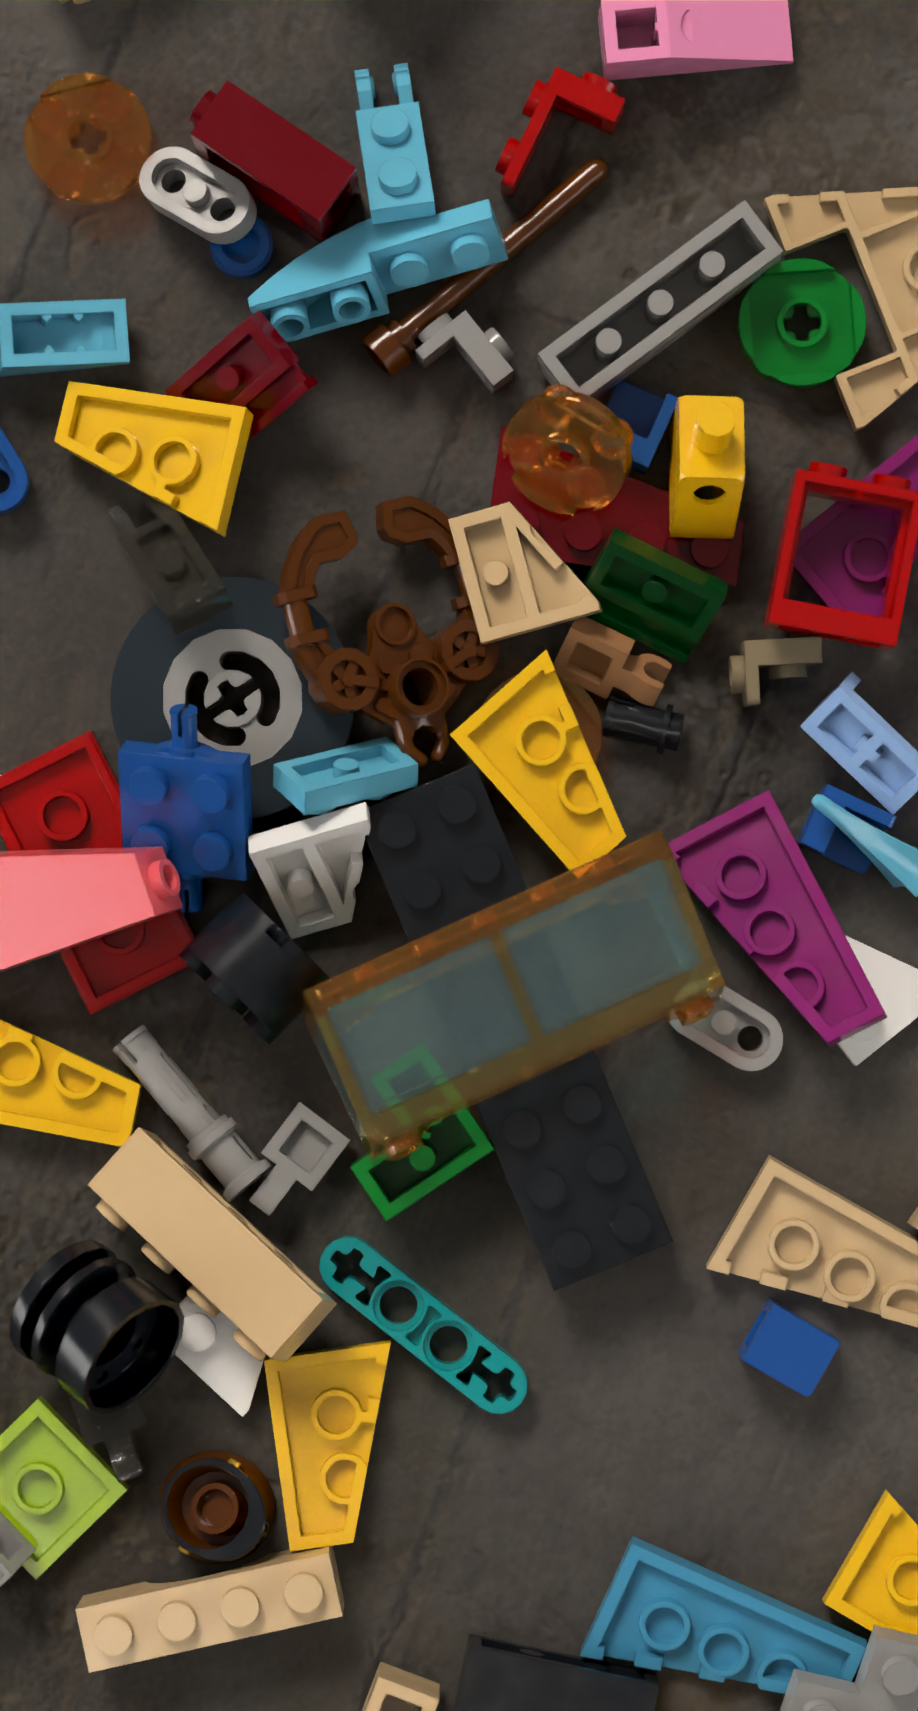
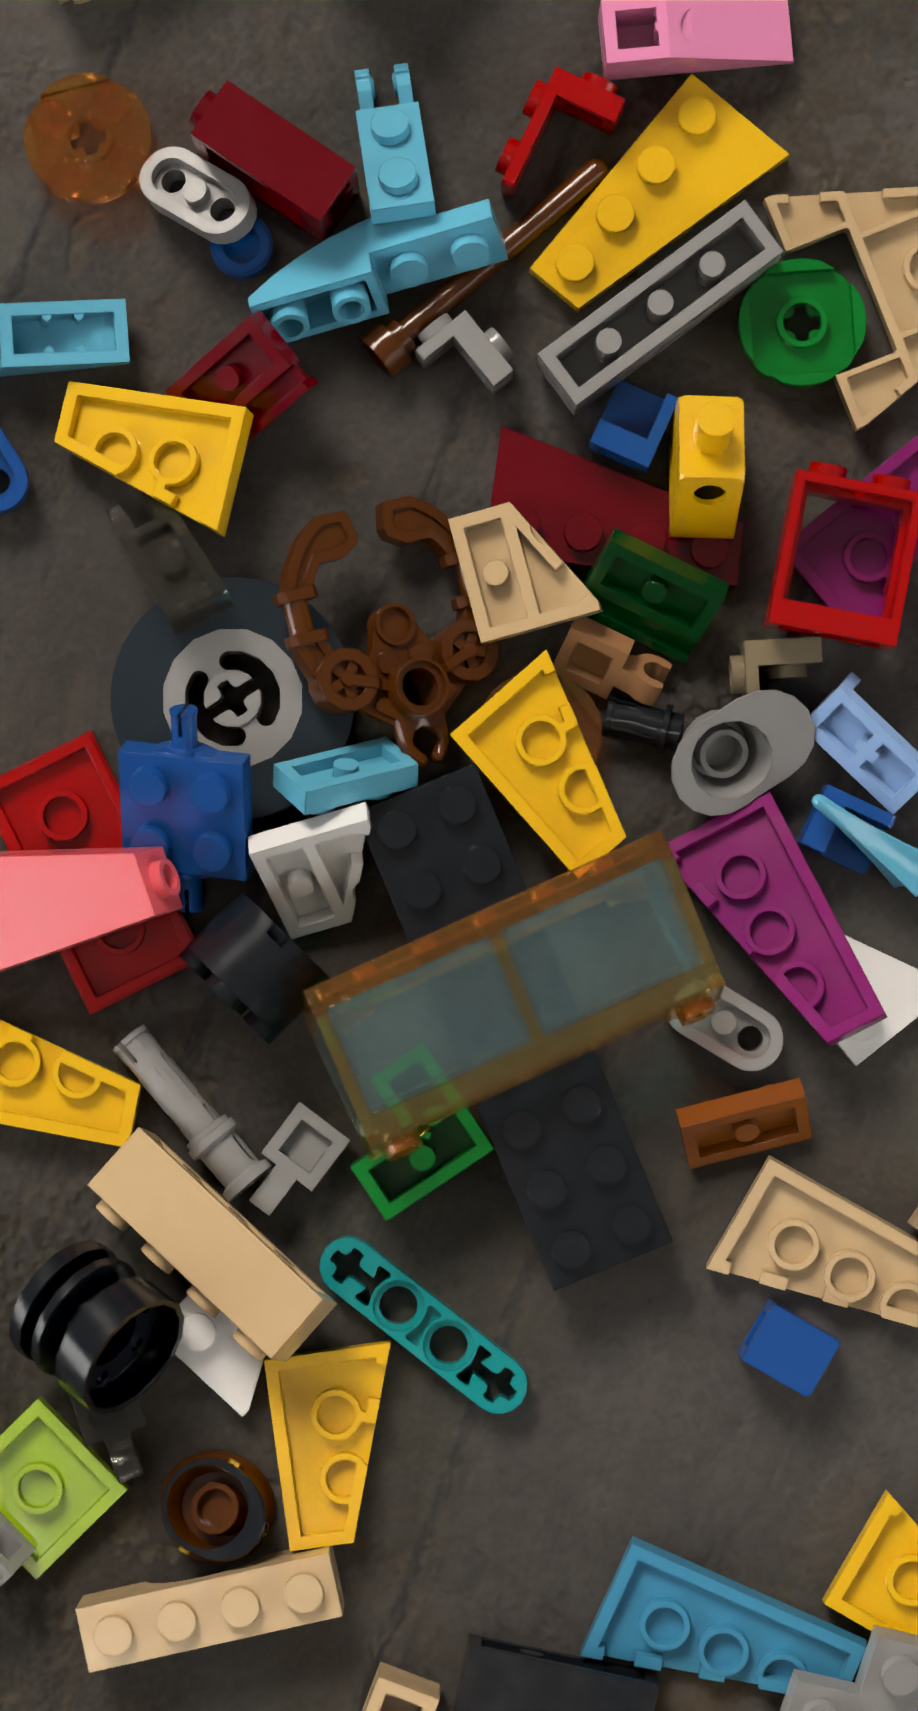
clear orange plate [502,384,634,515] -> none
none -> yellow wing [529,74,790,312]
none -> light grey piece [671,690,815,816]
none -> dark orange plate [675,1078,813,1170]

